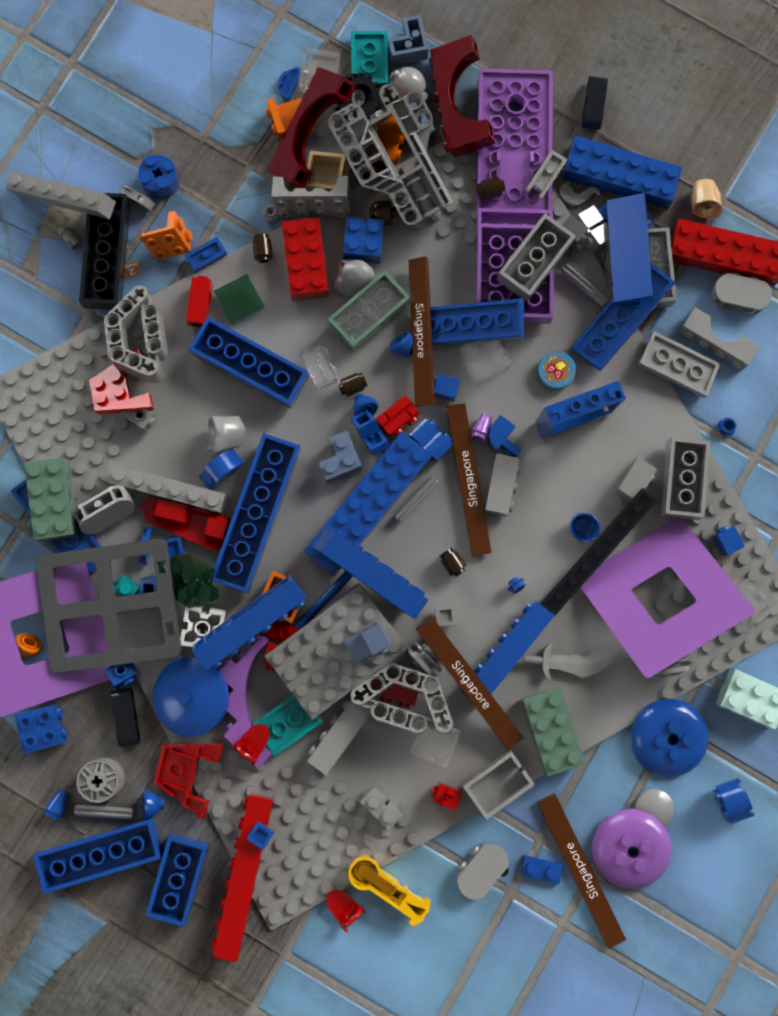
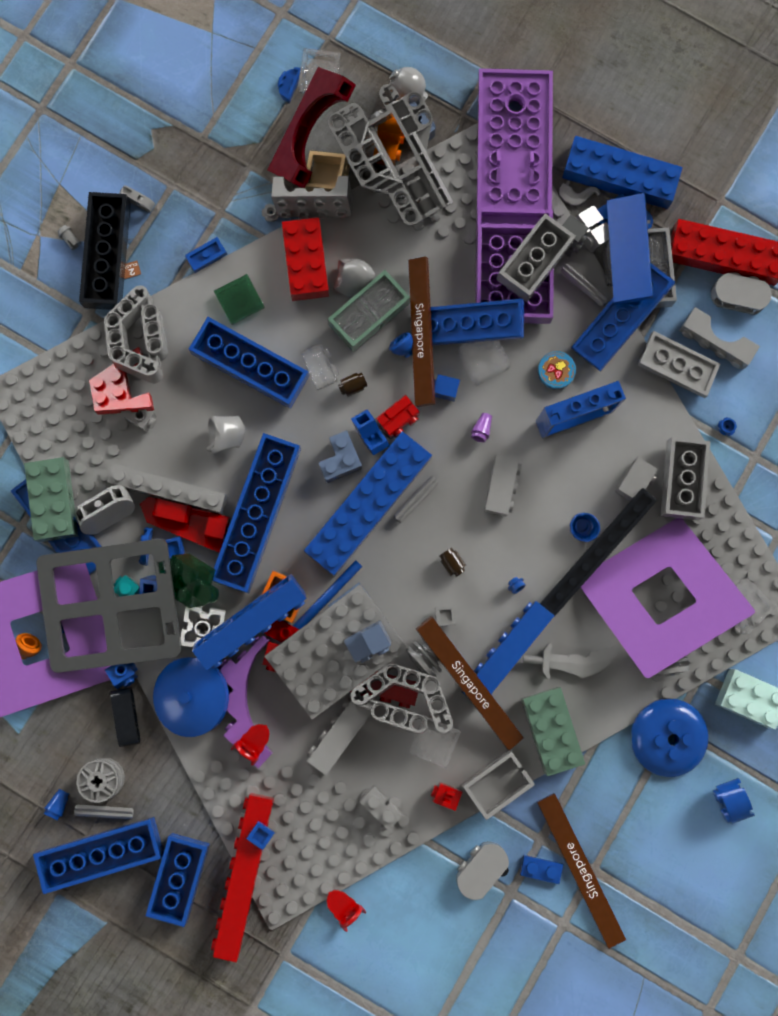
light grey brick [6,171,116,219] -> none
blue brick [14,704,68,754] -> none
blue brick [138,155,179,199] -> none
orange bracket [140,211,193,260] -> none
blue brick [141,791,164,819] -> none
red wing [154,743,224,819] -> none
red brick [186,275,213,328] -> none
blue brick [198,448,244,490] -> none
dark brown brick [252,233,273,263] -> none
teal plate [252,695,324,757] -> none
orange bracket [265,98,314,143] -> none
blue brick [313,528,428,619] -> none
black bush [335,73,381,121] -> none
blue piece [343,216,384,263] -> none
yellow piece [348,855,431,927] -> none
teal plate [351,31,388,87] -> none
blue brick [353,394,379,416] -> none
dark brown head [369,200,397,225] -> none
sand blue brick [388,15,428,66] -> none
blue brick [409,418,453,463] -> none
dark red arch [429,35,496,157] -> none
reddish brown tile [446,403,491,556] -> none
dark brown brick [476,177,505,200] -> none
blue brick [488,415,521,457] -> none
light grey hinge [525,150,568,202] -> none
black beam [582,76,608,130] -> none
medium lavender brick [592,809,672,889] -> none
light grey dish [634,789,674,827] -> none
tan helmet [691,179,722,219] -> none
blue brick [712,525,745,557] -> none

